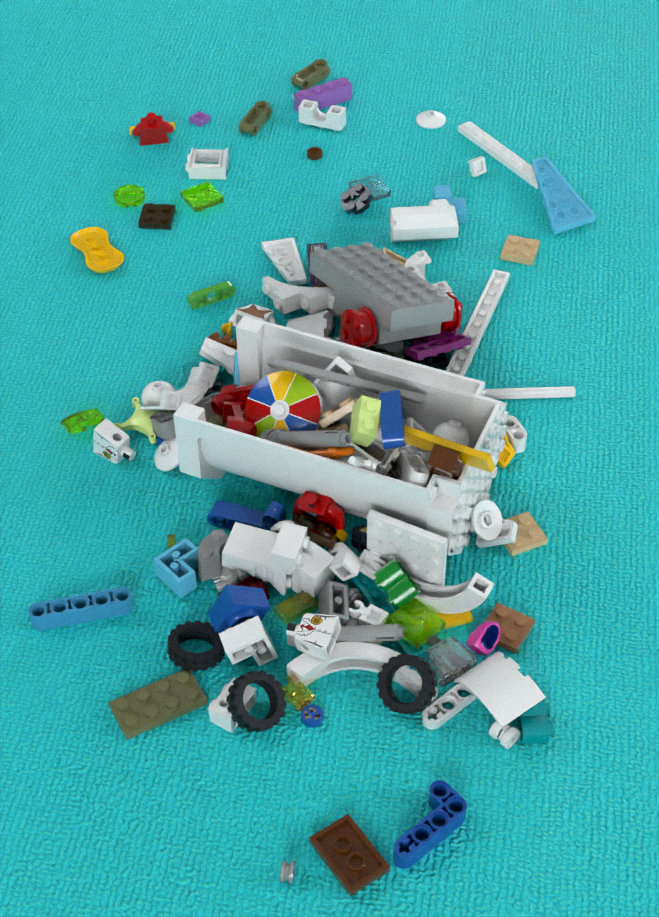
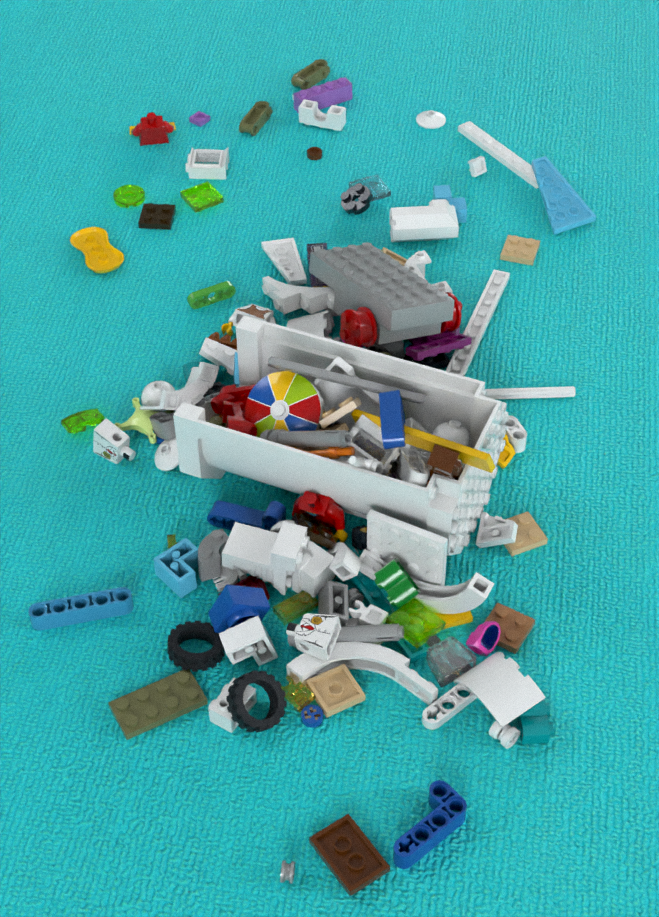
yellowish green brick [349,395,381,447] -> none
black tyre [376,654,437,714] -> none
white dish [472,500,502,541] -> none
none -> tan plate [306,664,366,718]

